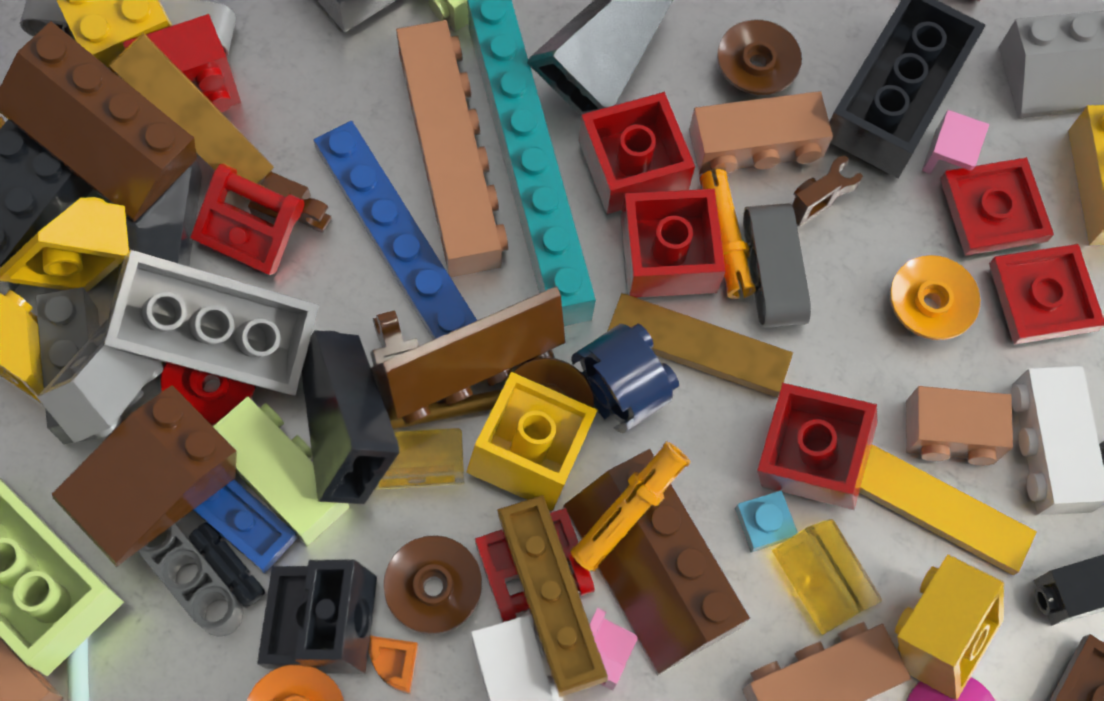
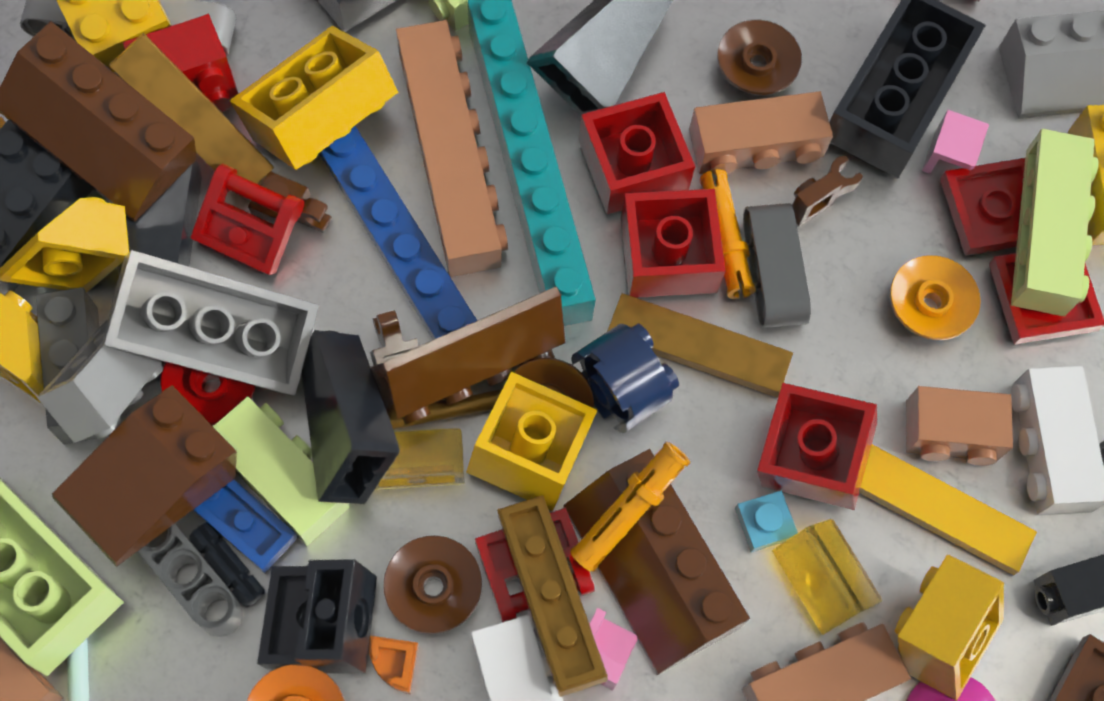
none -> yellow brick [229,26,398,170]
none -> yellowish green brick [1011,129,1098,316]

